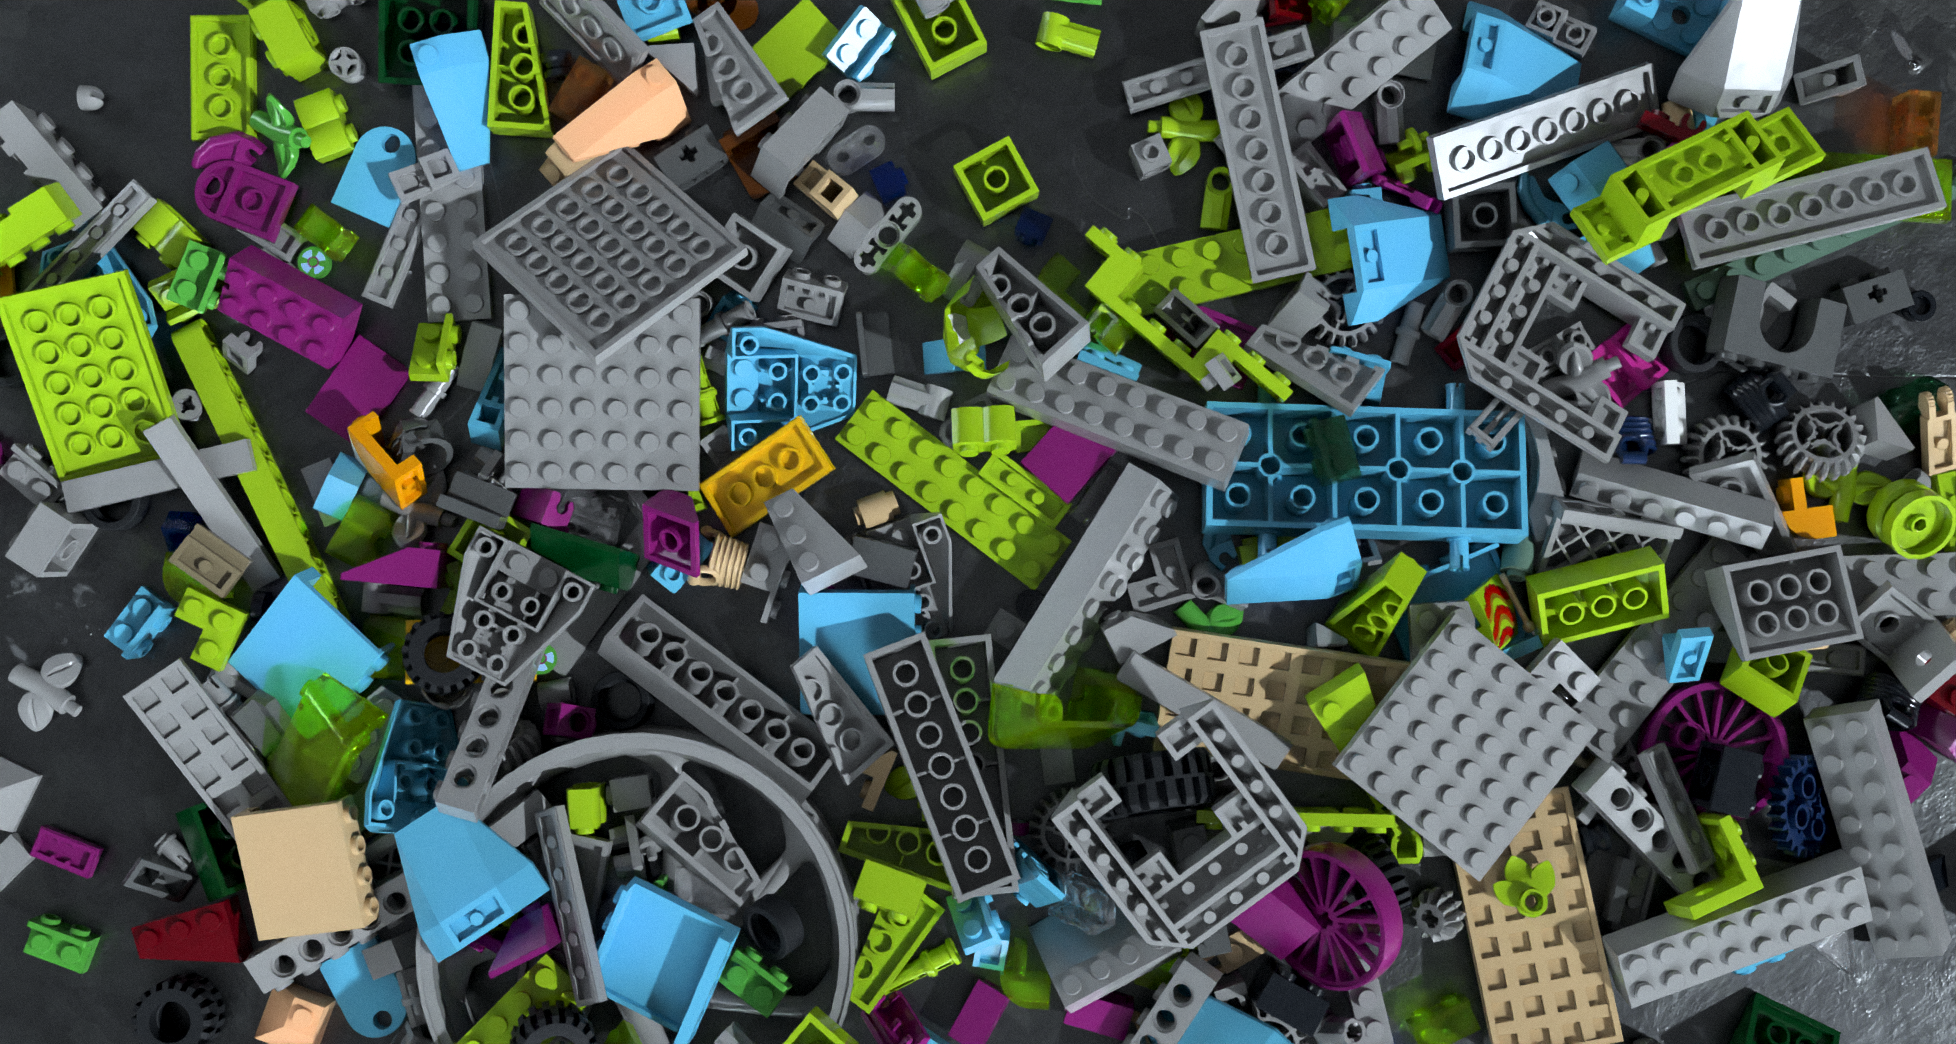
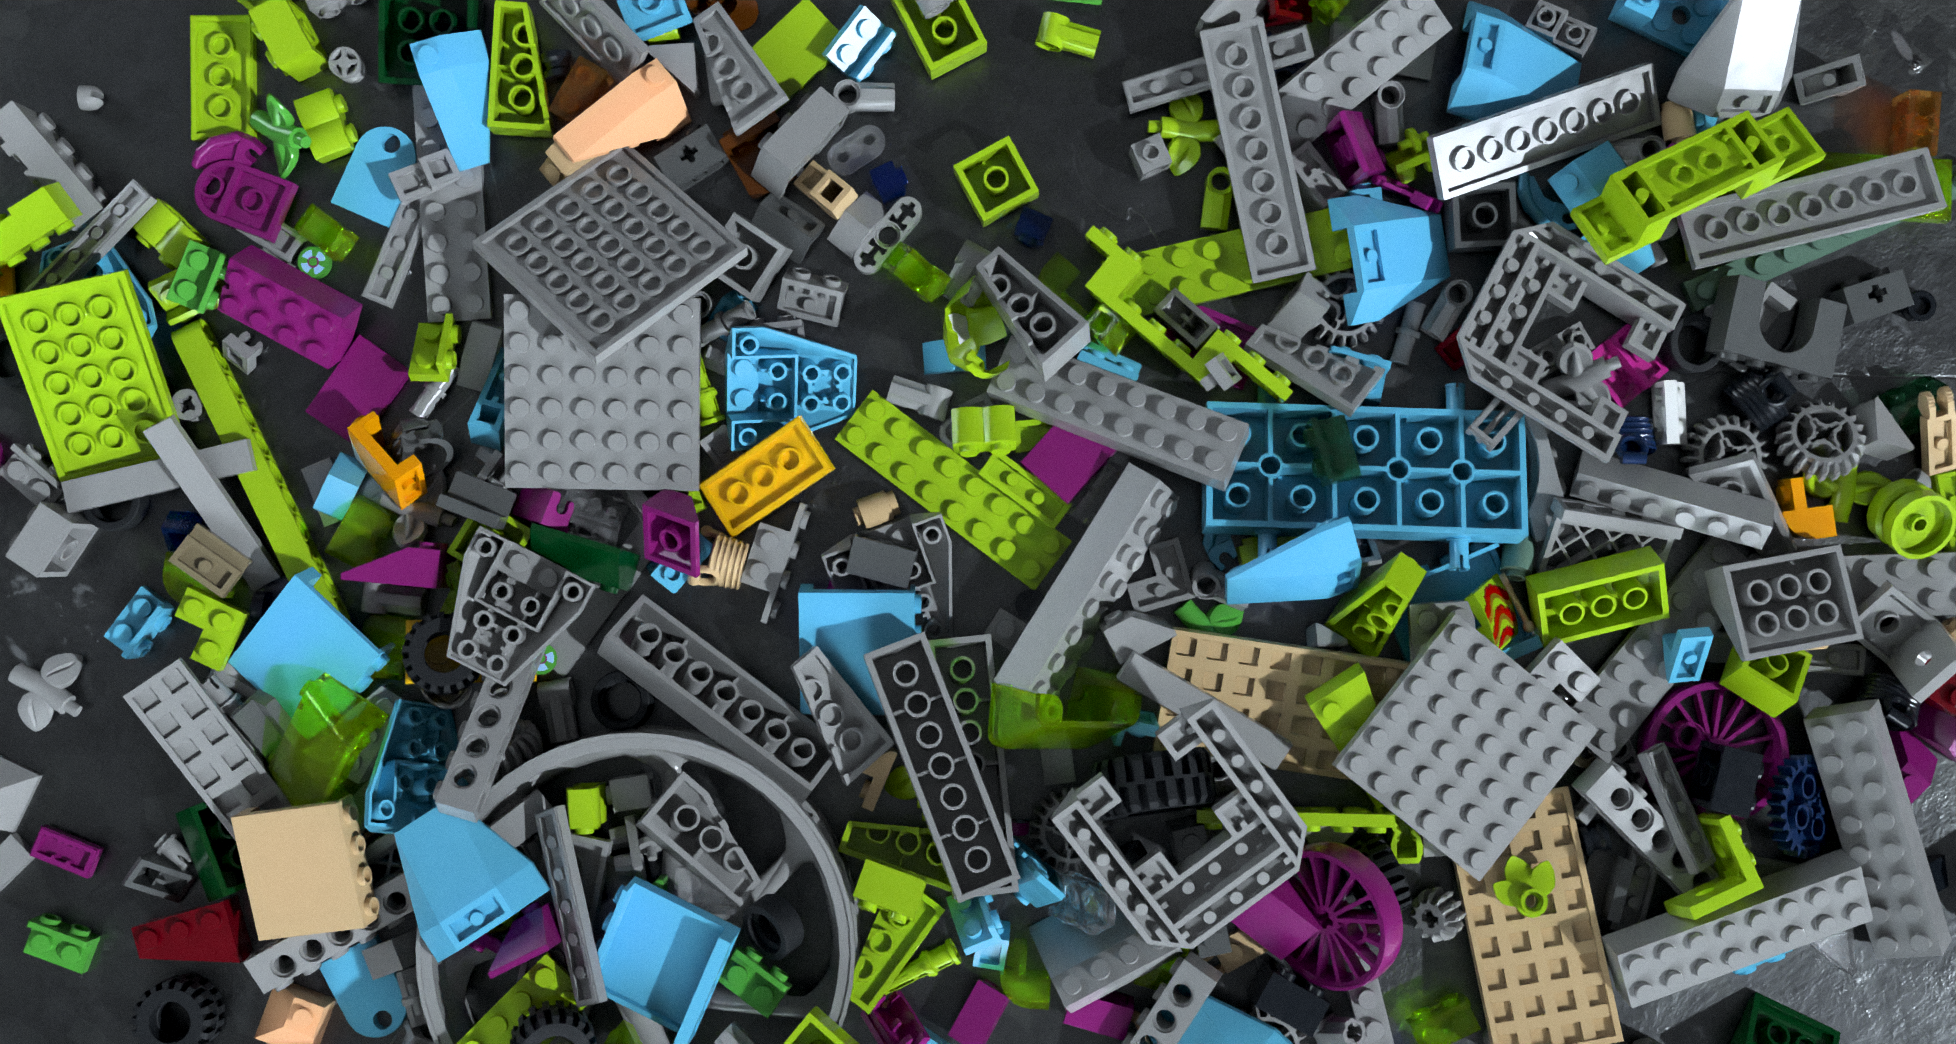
magenta brick [542,703,597,740] -> none
light grey wedge [764,488,868,596] -> none
dark grey panel [855,312,895,378] -> none
light grey tile [1212,970,1248,1006] -> none
dark red plate [1636,109,1706,143] -> none

